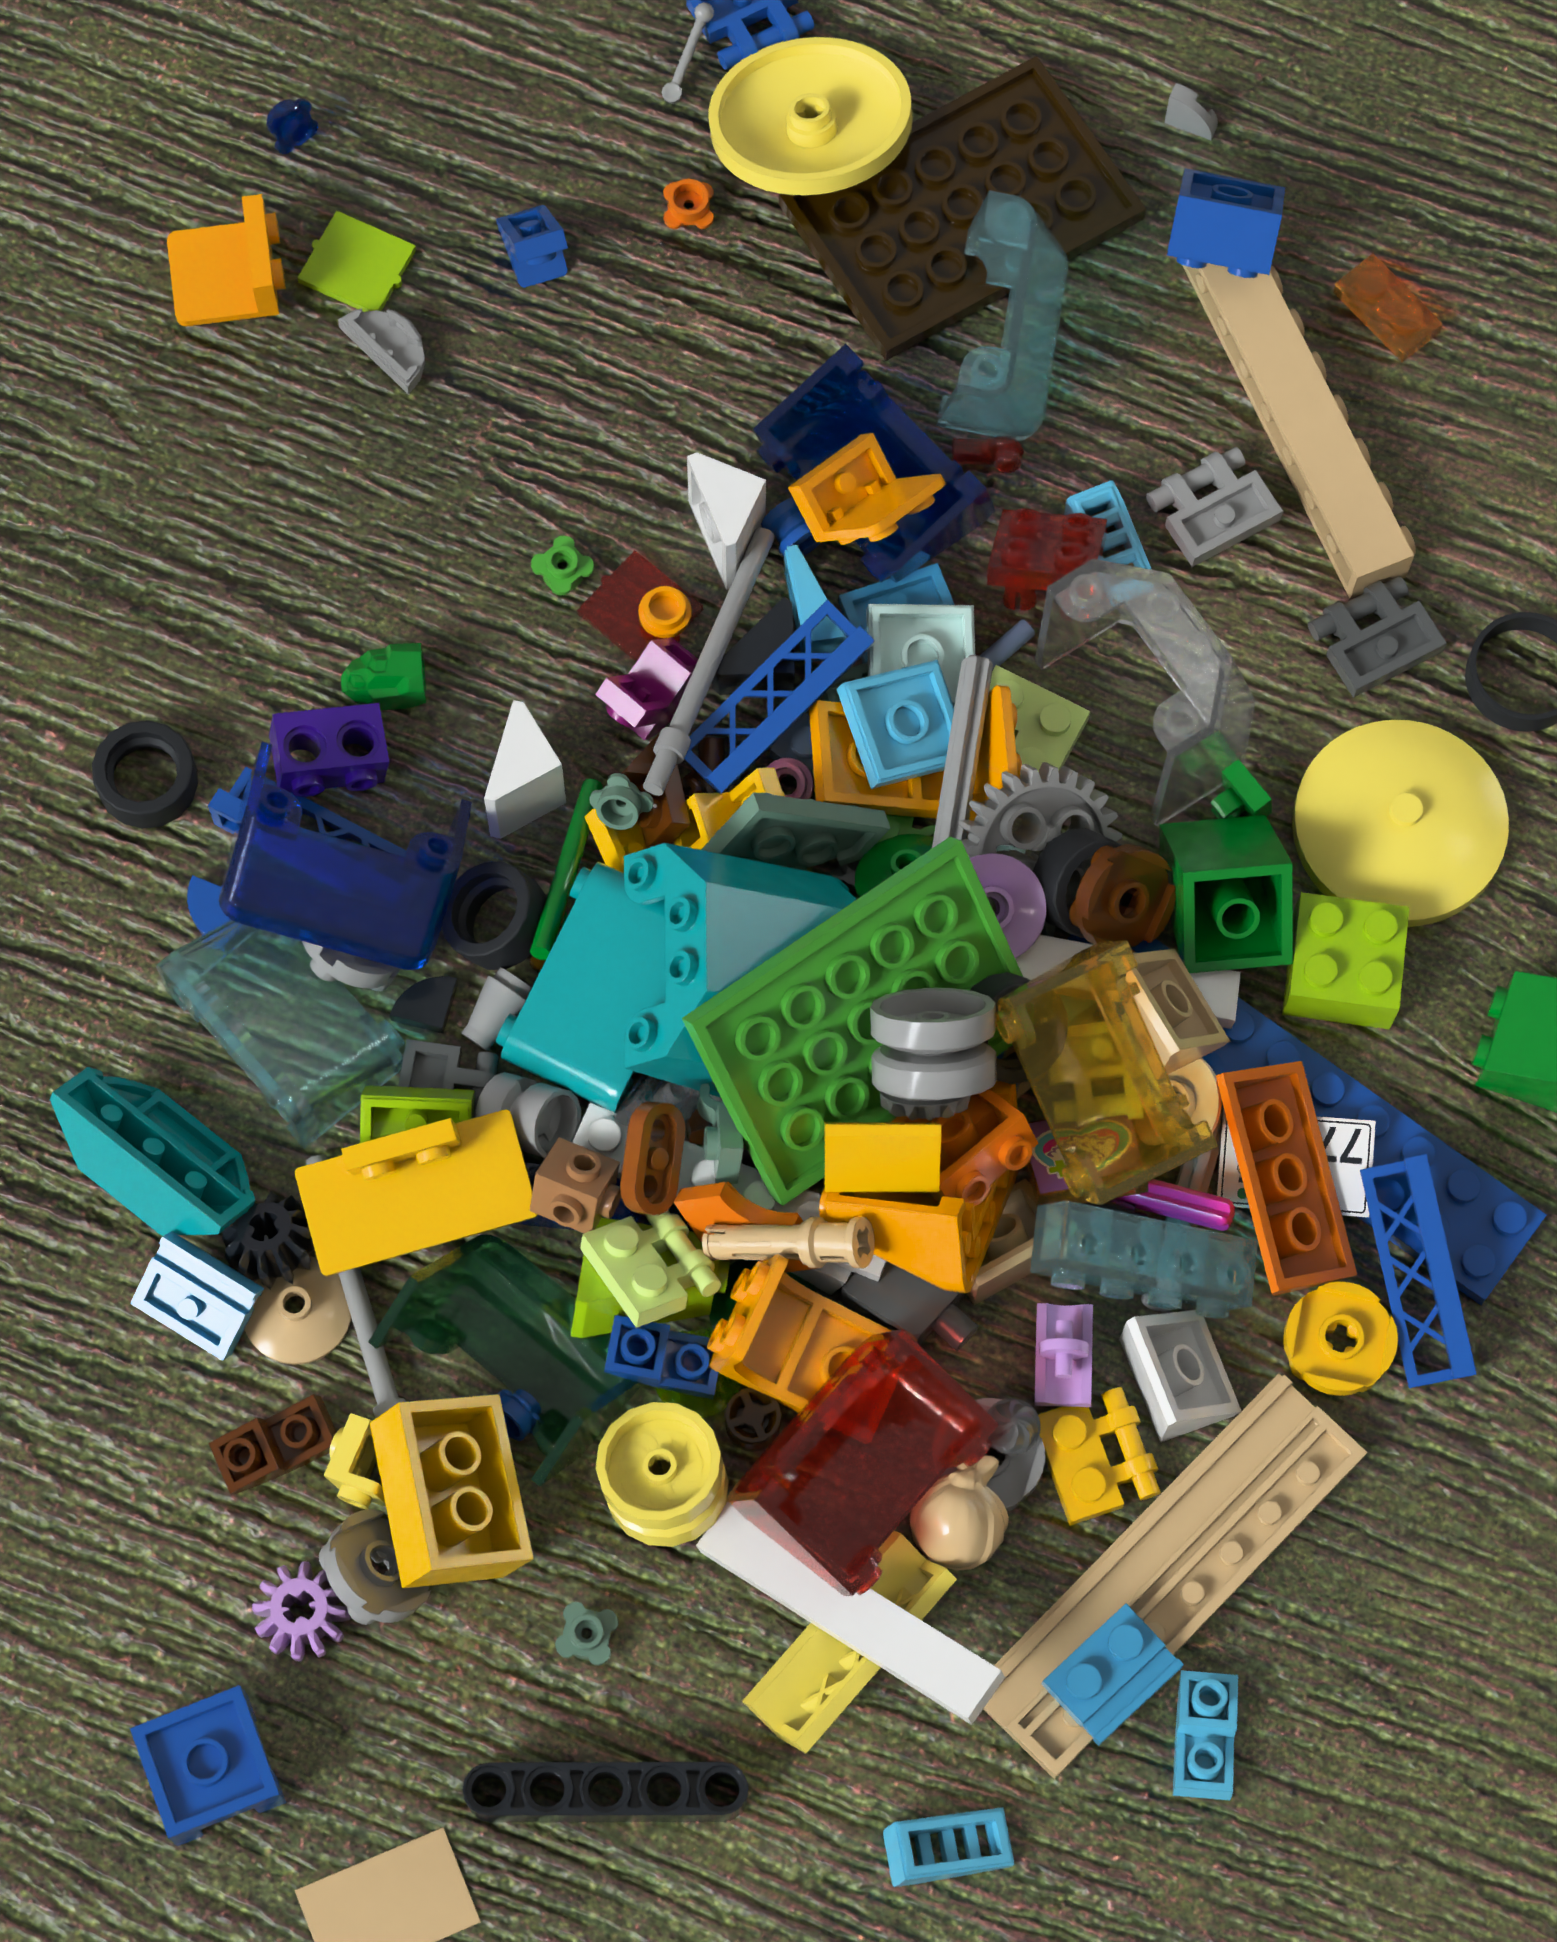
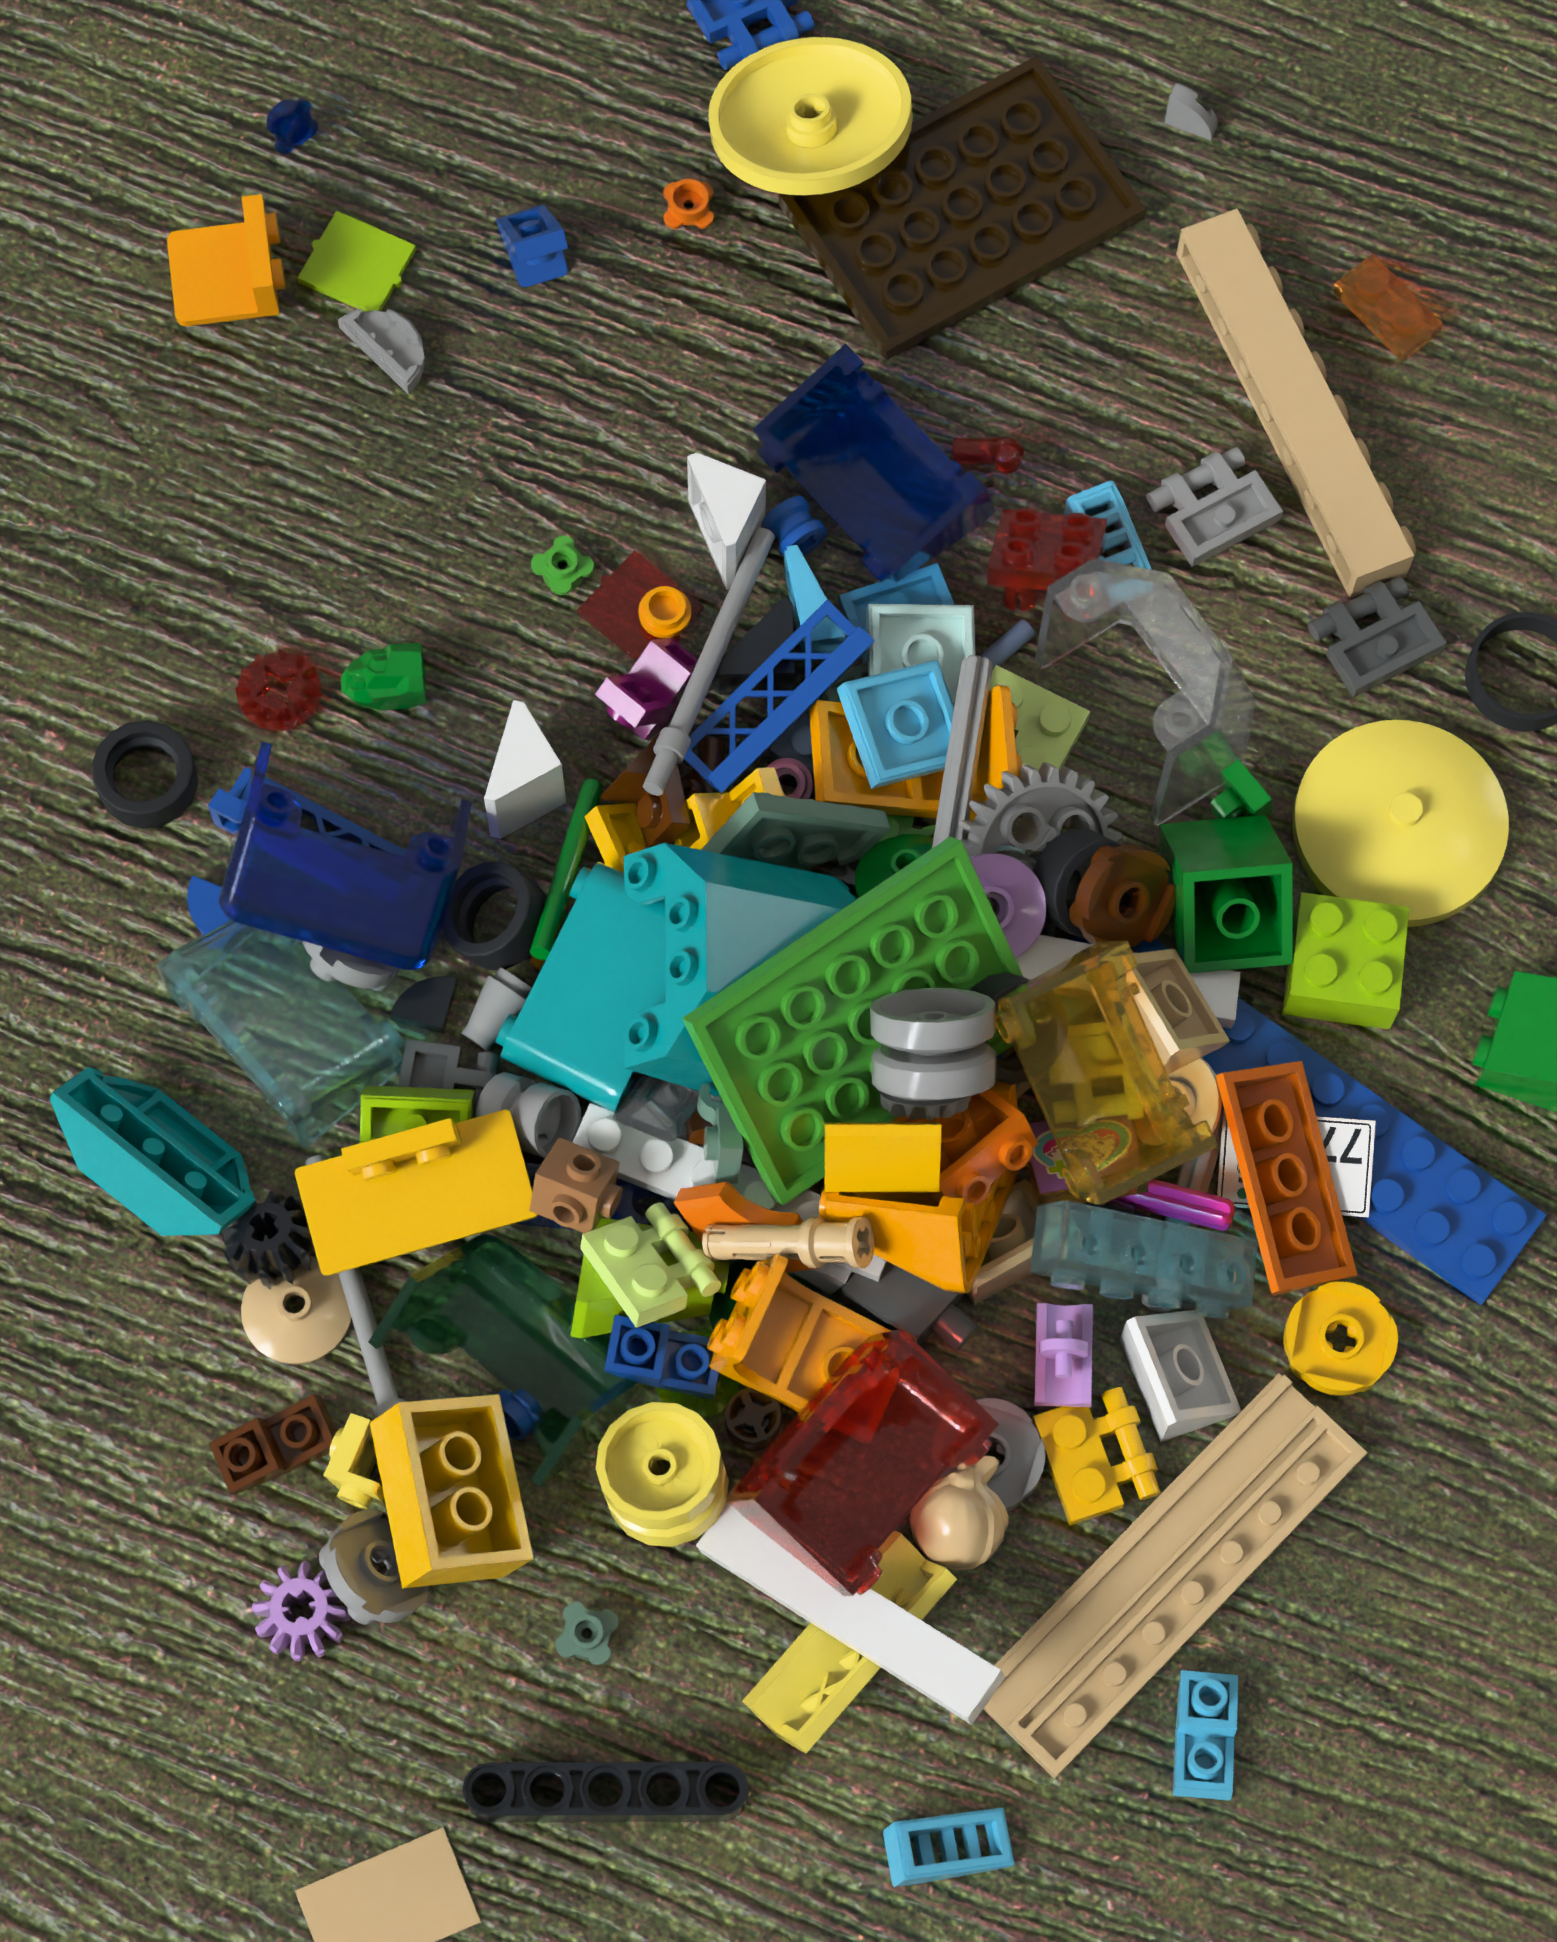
plate [130,1231,264,1361] -> none
blue panel [130,1685,286,1846] -> none
dark purple brick [269,703,389,797] -> none
sand green plate [589,773,654,830] -> none
dark orange plate [620,1101,685,1215] -> none
light grey hinge [662,2,714,104] -> none
light orange bracket [788,433,946,545] -> none
clear light blue windscreen [937,190,1068,440] -> none
dark grey plate [983,1398,1041,1455] -> none
dark azure plate [1041,1603,1184,1746] -> none
blue slope [1167,168,1286,278] -> none
blue fence [1360,1153,1477,1388] -> none
none -> clear red gear [235,648,322,731]

